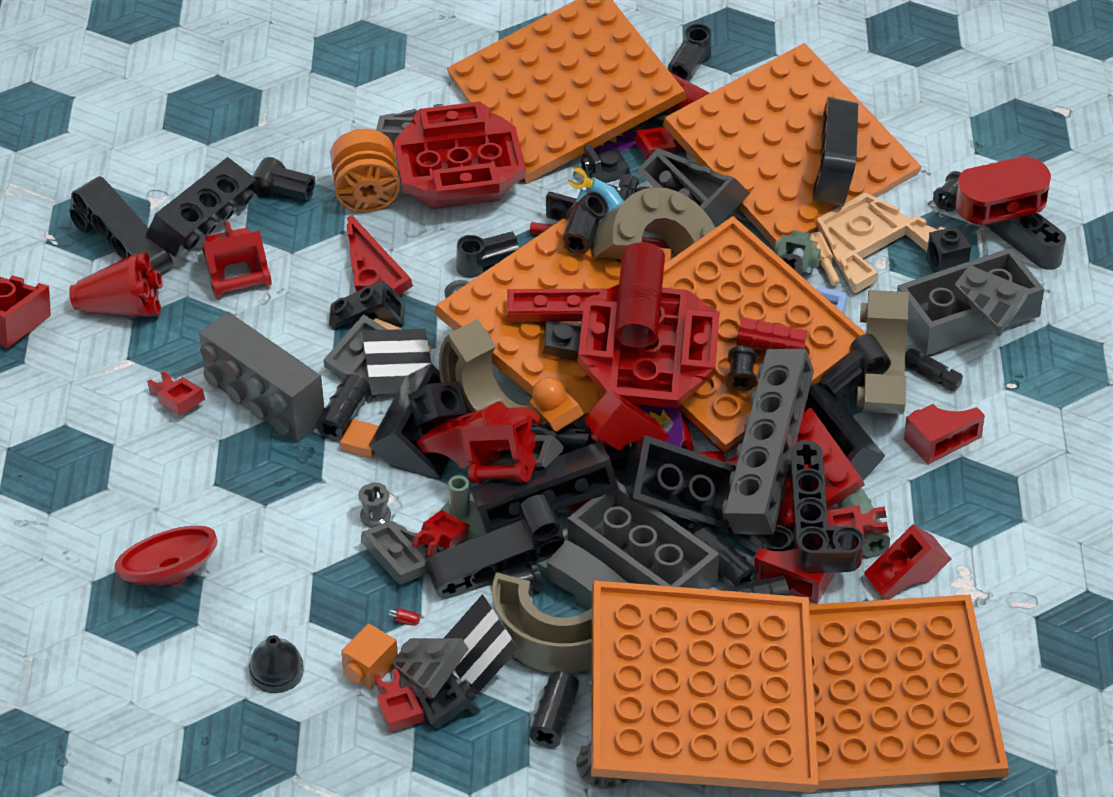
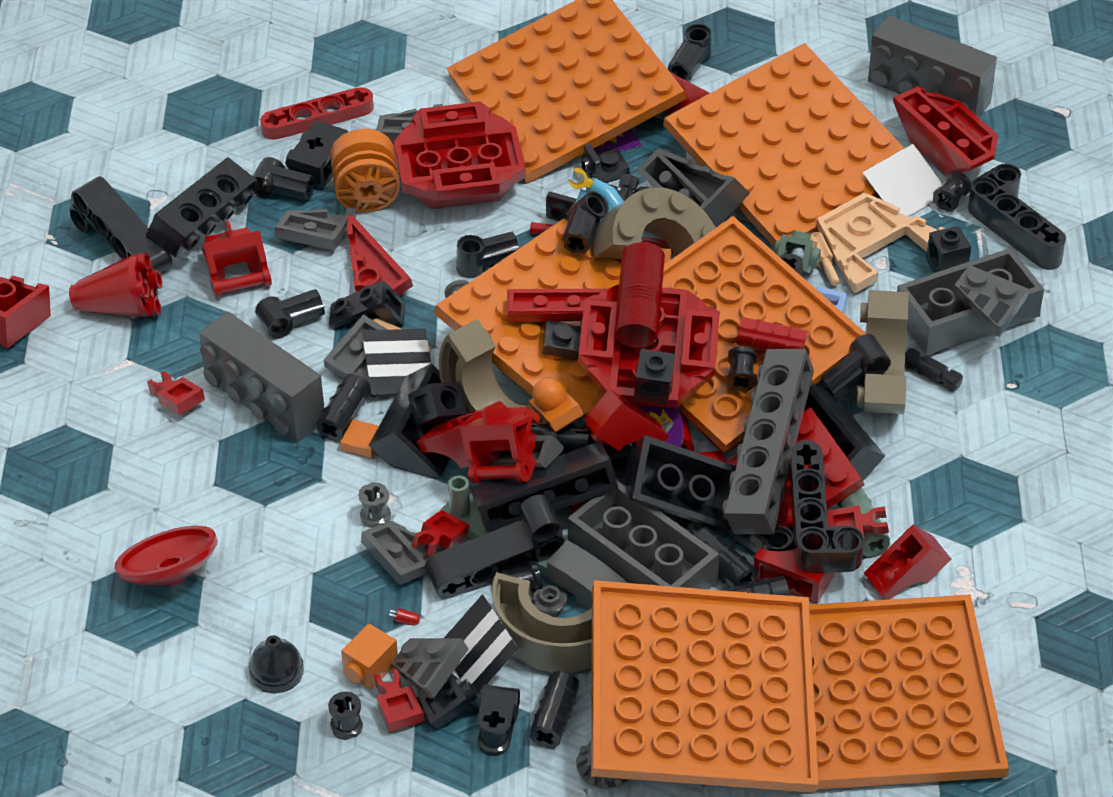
red plate [634,127,686,160] -> none
black beam [812,97,859,207] -> none
red arch [904,404,985,465] -> none
red brick [955,156,1051,225] -> none
none -> black piece [255,289,325,339]
none -> red beam [260,87,374,140]
none -> dark grey wing [275,208,356,250]
none -> black brick [285,120,348,191]
none -> black bush [328,691,363,740]
none -> black piece [478,685,520,756]
none -> dark grey plate [532,585,567,617]
none -> black brick [634,349,675,406]
none -> white sticker [862,144,944,216]
none -> dark grey brick [868,16,997,117]
none -> red wedge [893,86,998,175]

